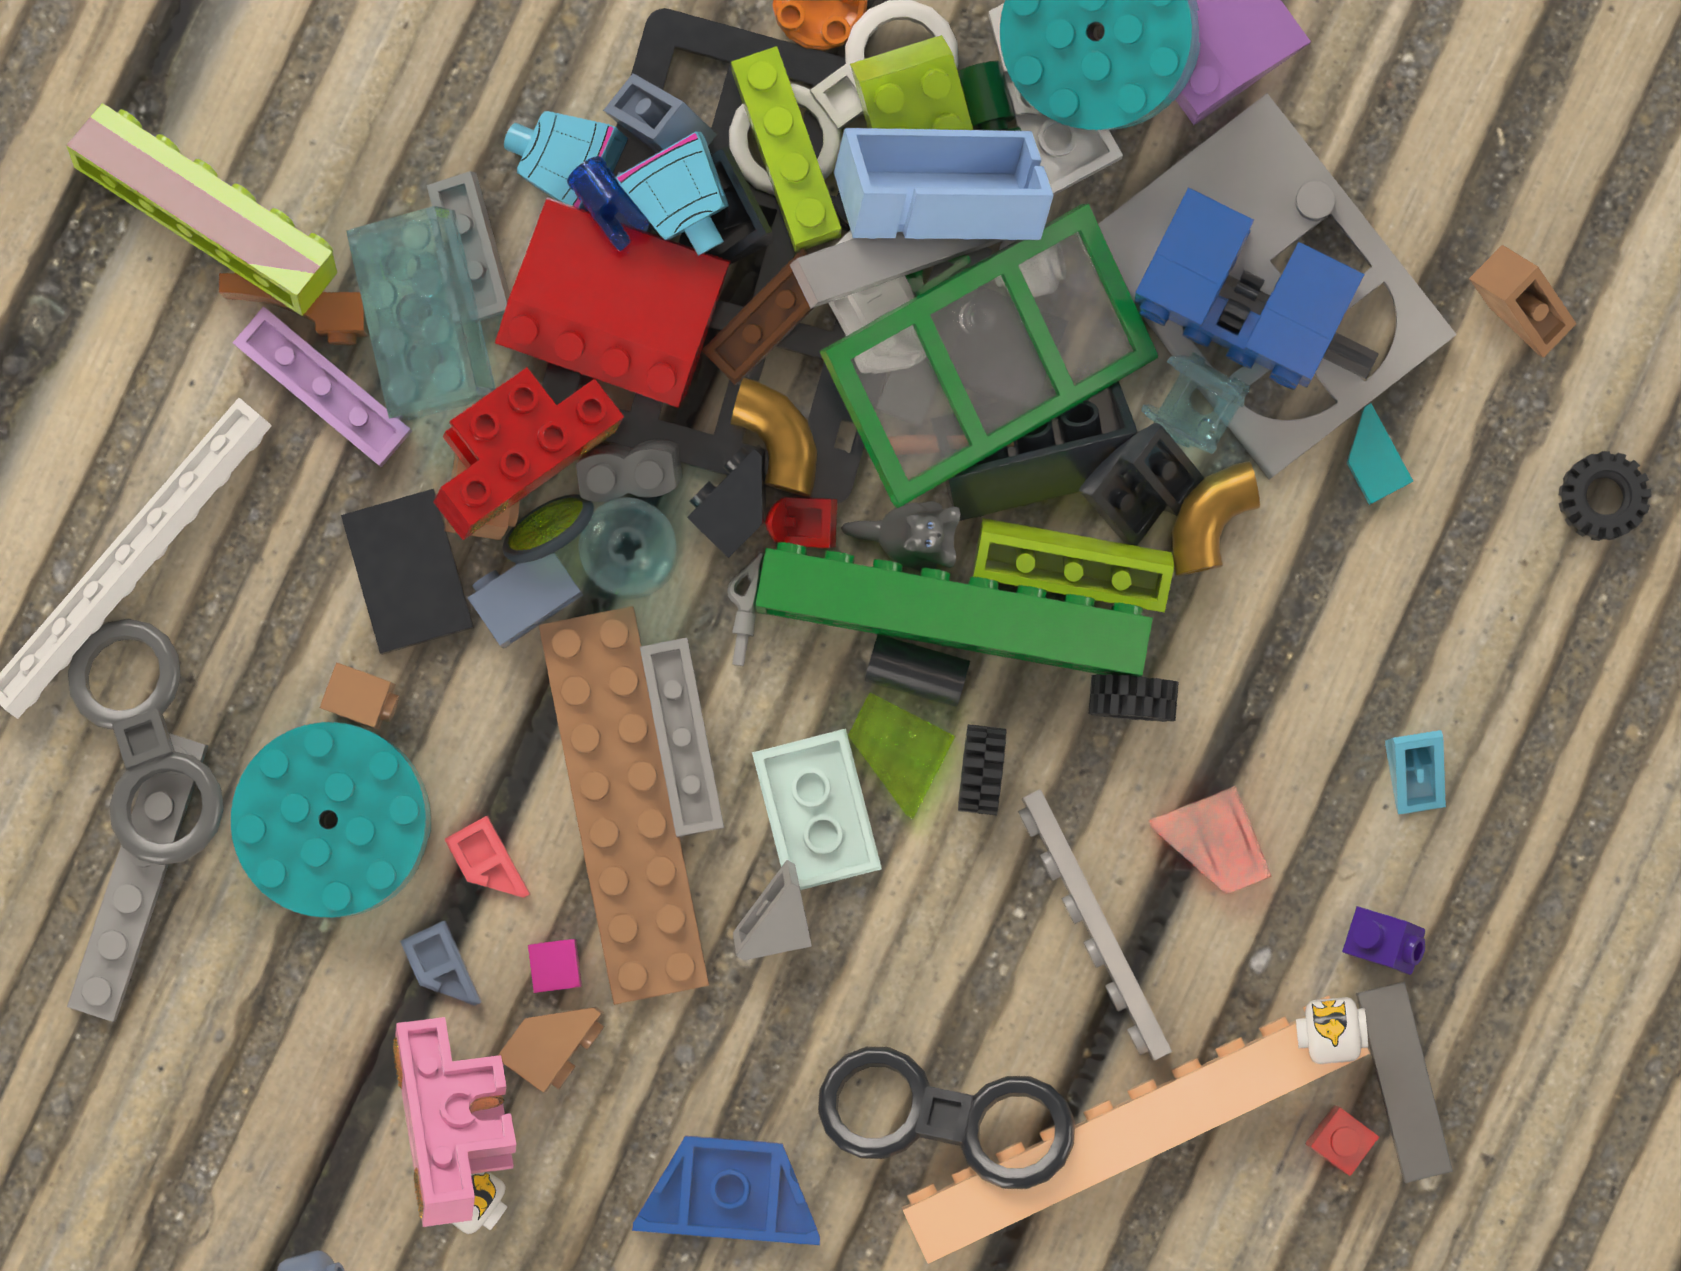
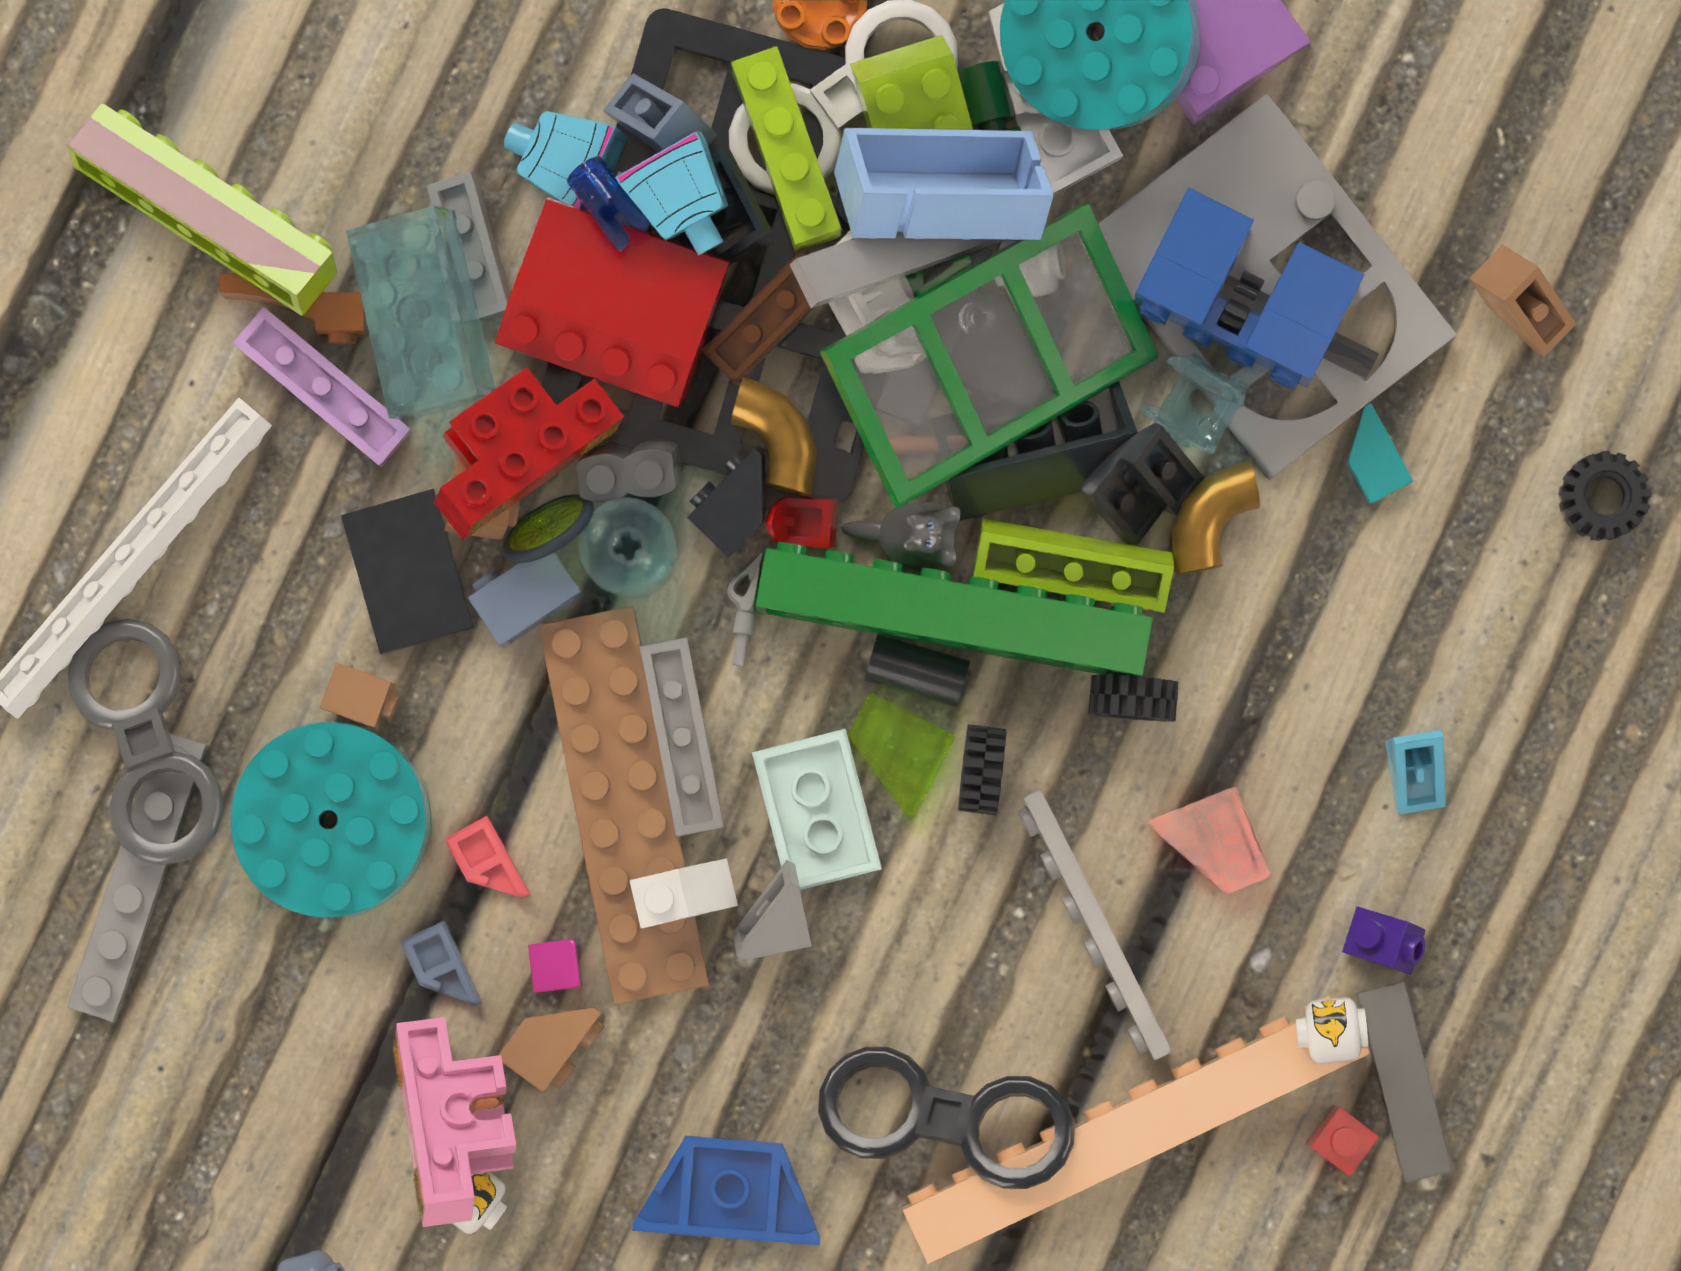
none -> white slope [629,858,738,929]

